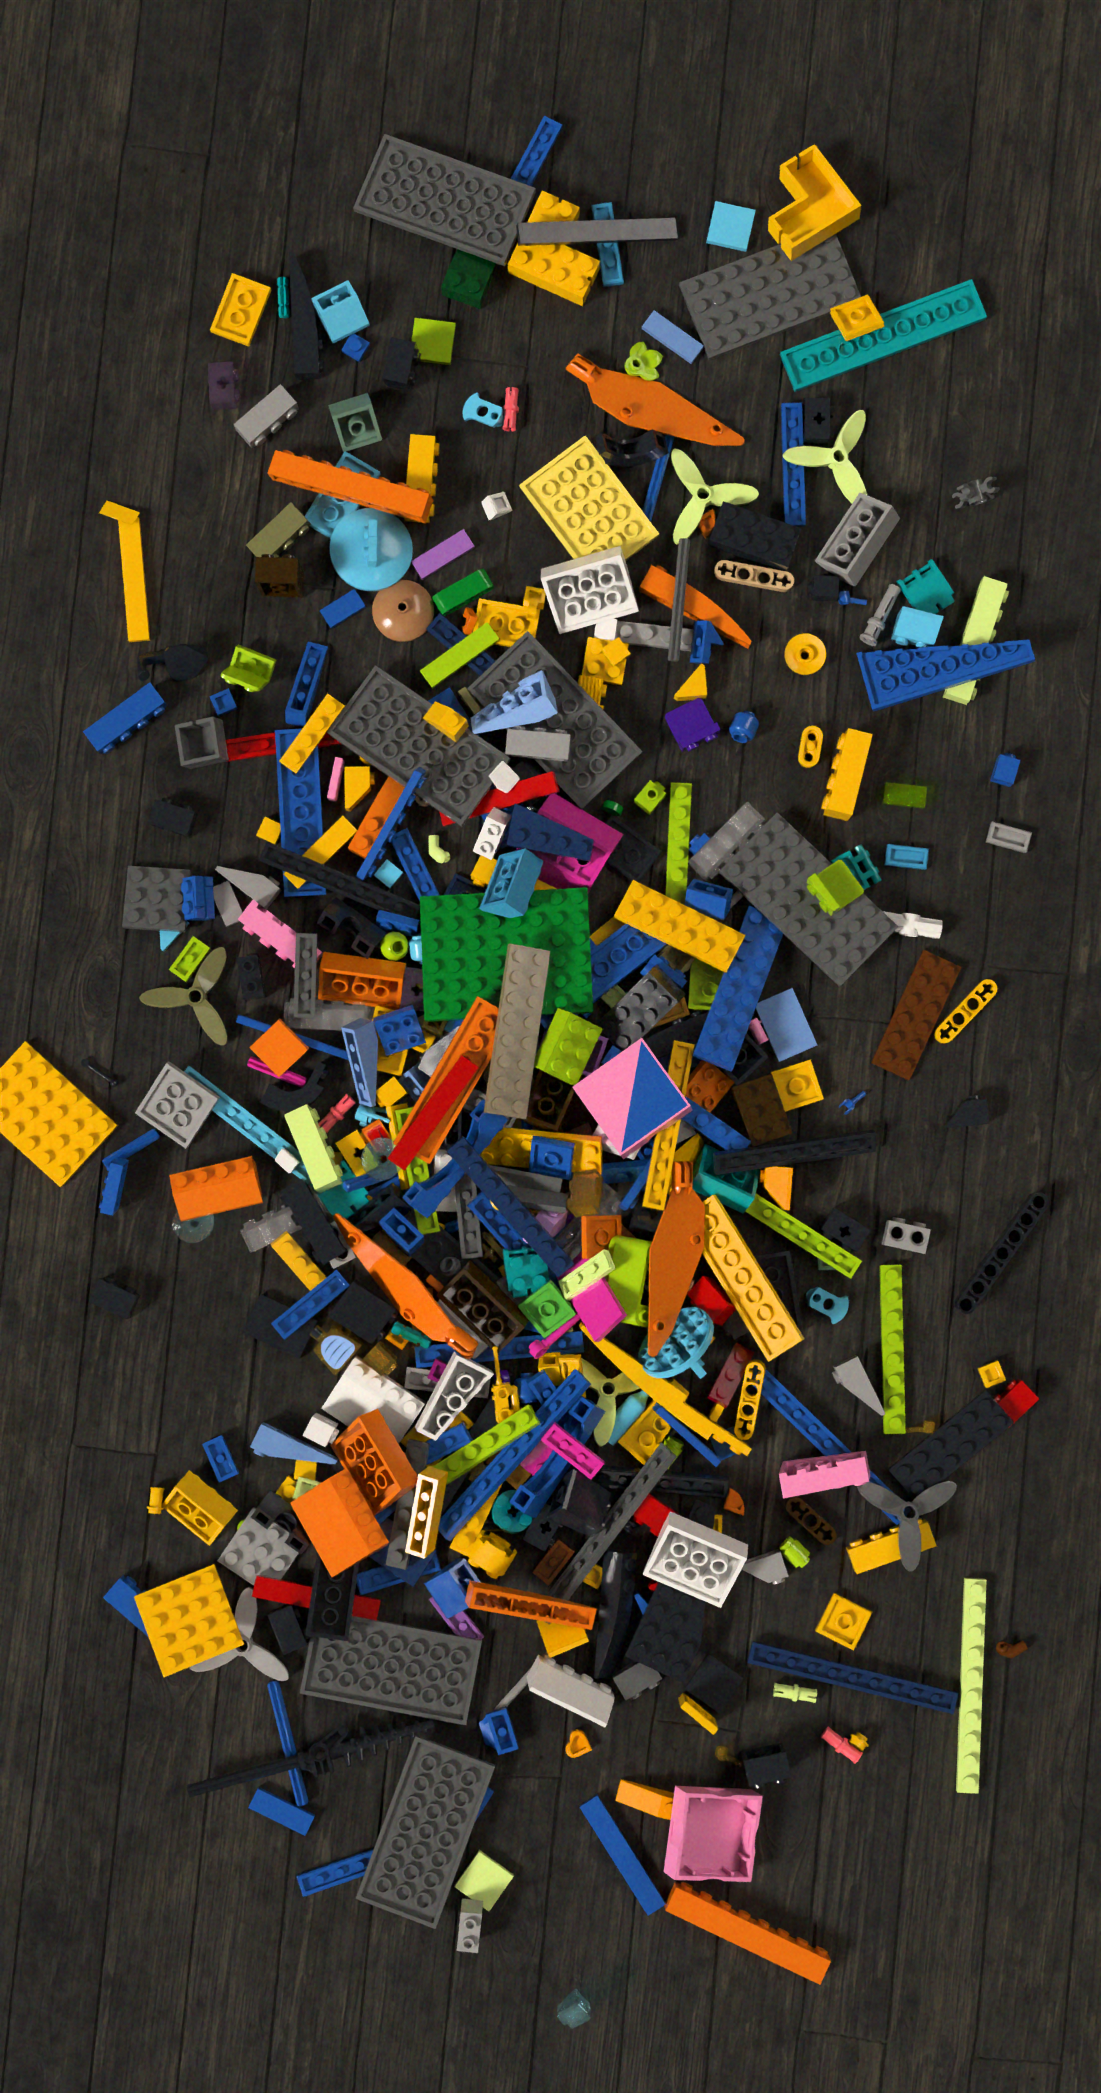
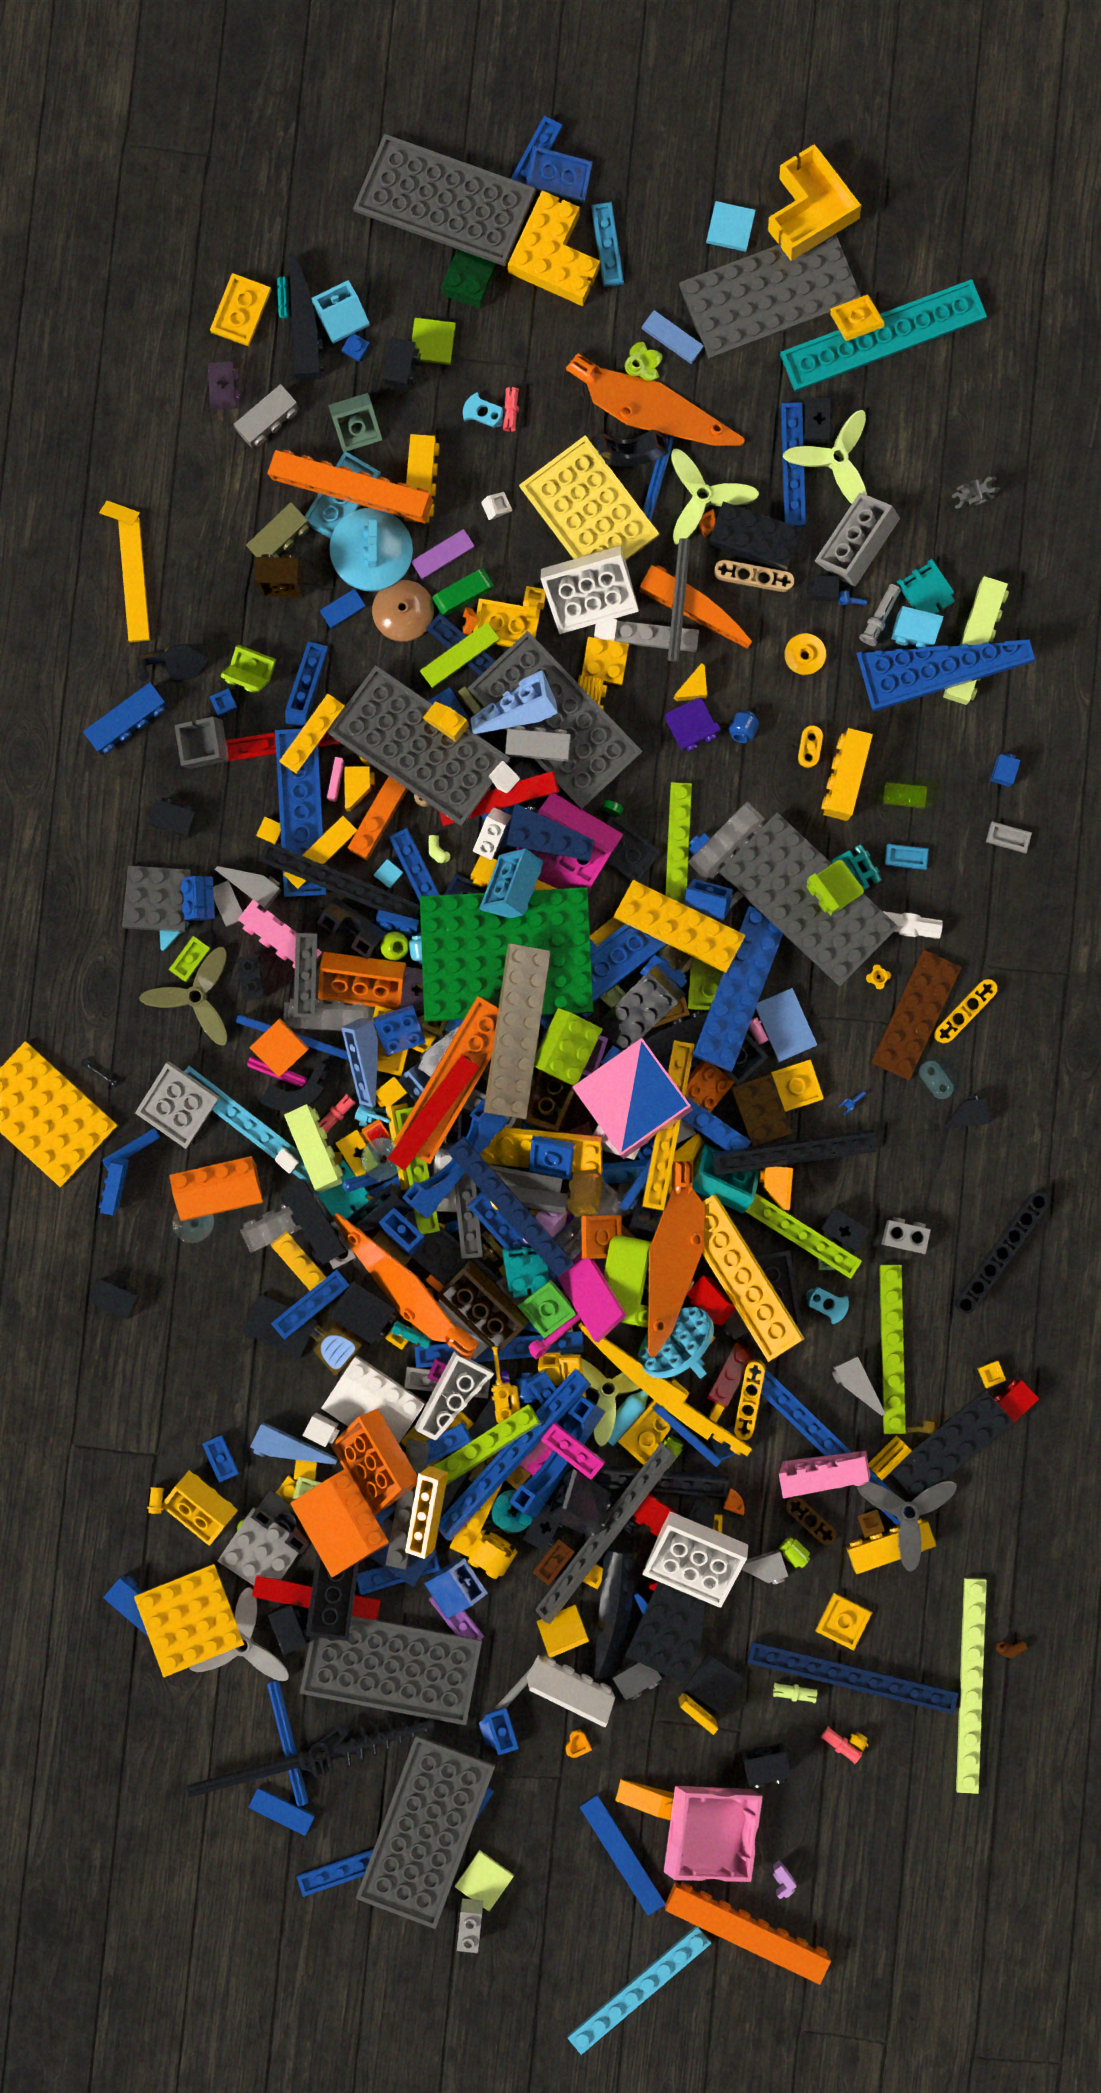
blue plate [355,767,427,881] -> none
clear yellow brick [363,1341,398,1376] -> none
dark grey plate [440,1257,461,1278] -> none
orange slope [465,1581,597,1630] -> none
tile [516,218,678,246] -> none
clear light blue slope [557,1988,591,2029] -> none
yellowish green tile [558,1249,616,1301] -> none
yellow tile [602,637,631,667] -> none
lime brick [634,780,666,815] -> none
blue slope [690,621,724,664] -> none
clear yellow hand [715,1746,743,1767] -> none
none -> blue tile [525,146,593,204]
none -> medium azure plate [567,1926,711,2055]
none -> lavender bracket [773,1860,797,1899]
none -> pearl gold plate [857,1510,885,1538]
none -> yellow plate [866,965,891,989]
none -> yellow tile [868,1436,912,1480]
none -> clear light blue plate [919,1061,953,1099]

